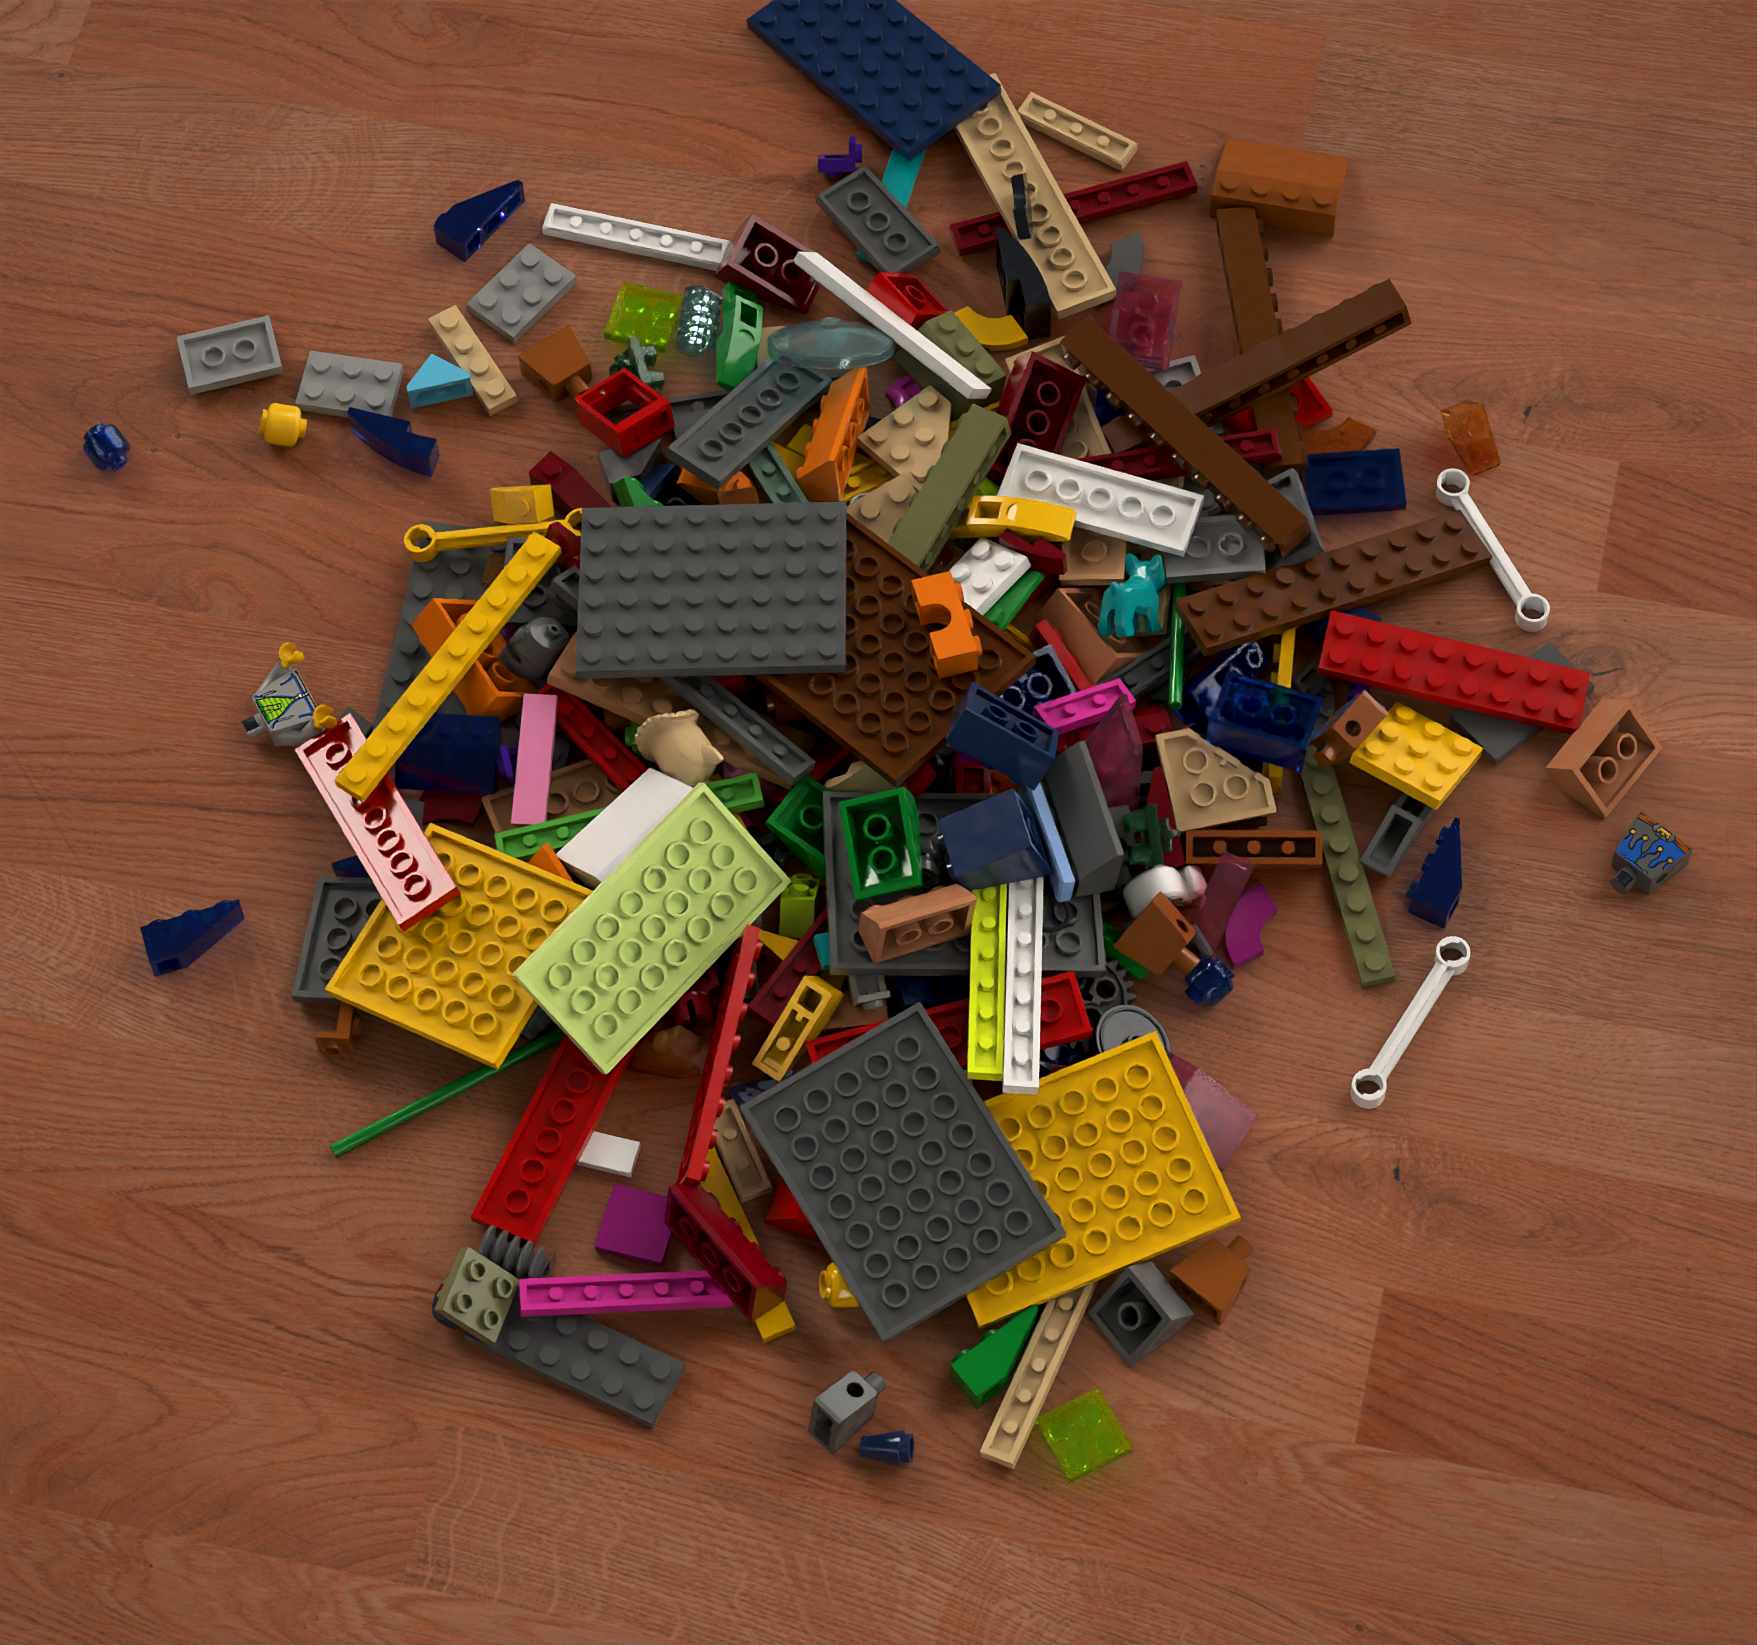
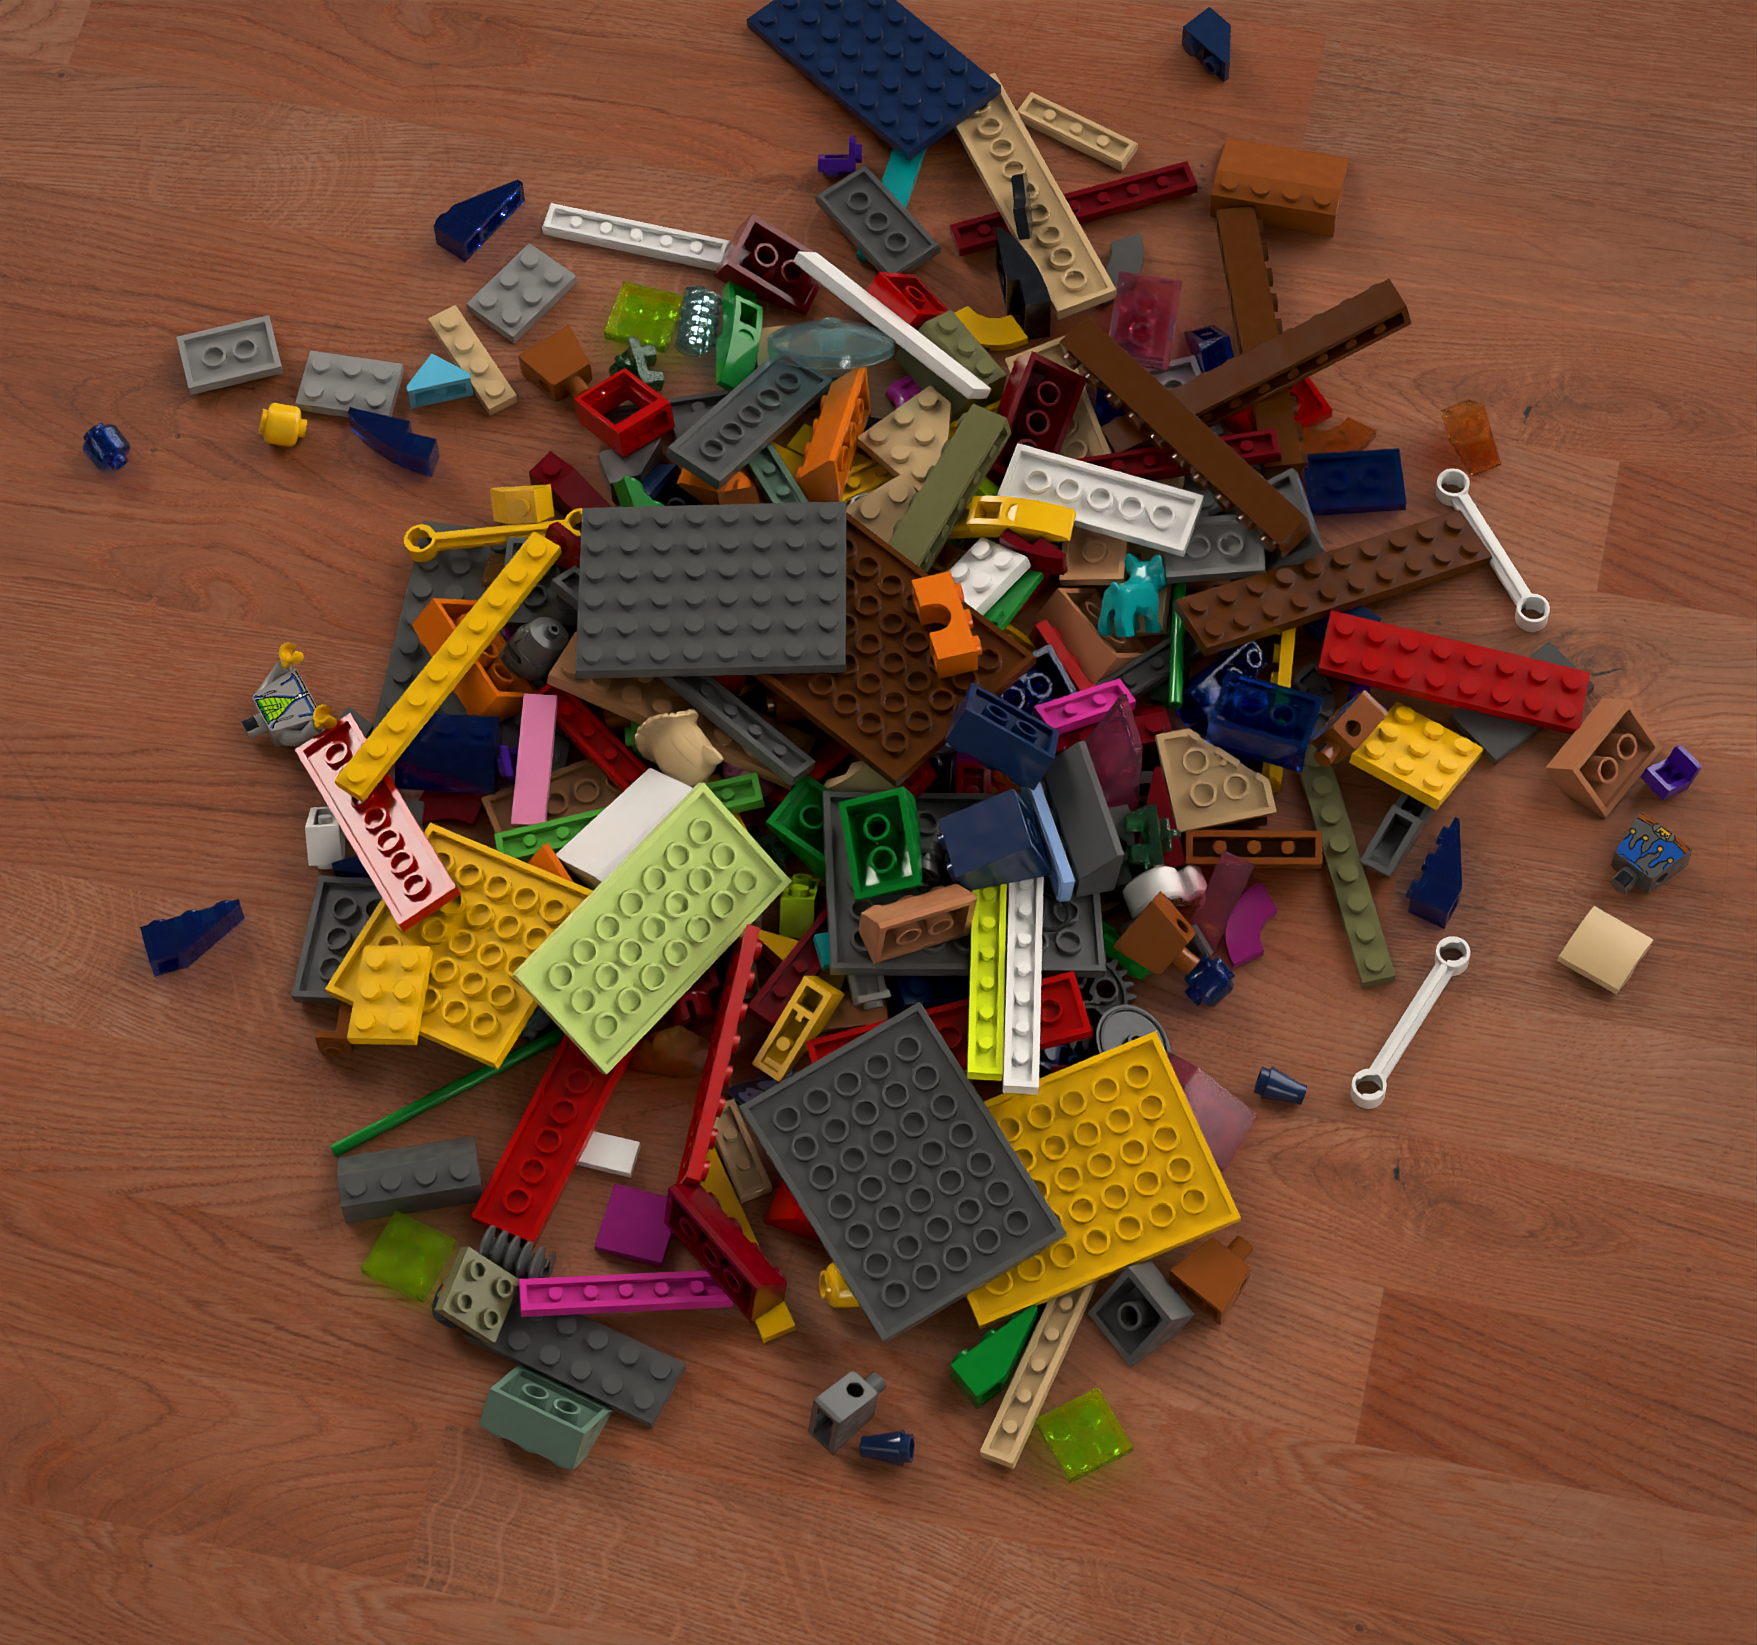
none -> white slope [305,807,345,869]
none -> dark grey slope [337,1136,483,1223]
none -> yellow plate [347,945,433,1045]
none -> clear neon green plate [361,1210,458,1303]
none -> sand green slope [478,1364,612,1470]
none -> dark blue slope [1182,7,1231,82]
none -> clear blue slope [1184,325,1234,373]
none -> dark blue cone [1254,1066,1307,1105]
none -> tan slope [1557,906,1654,995]
none -> dark purple bracket [1641,745,1702,800]

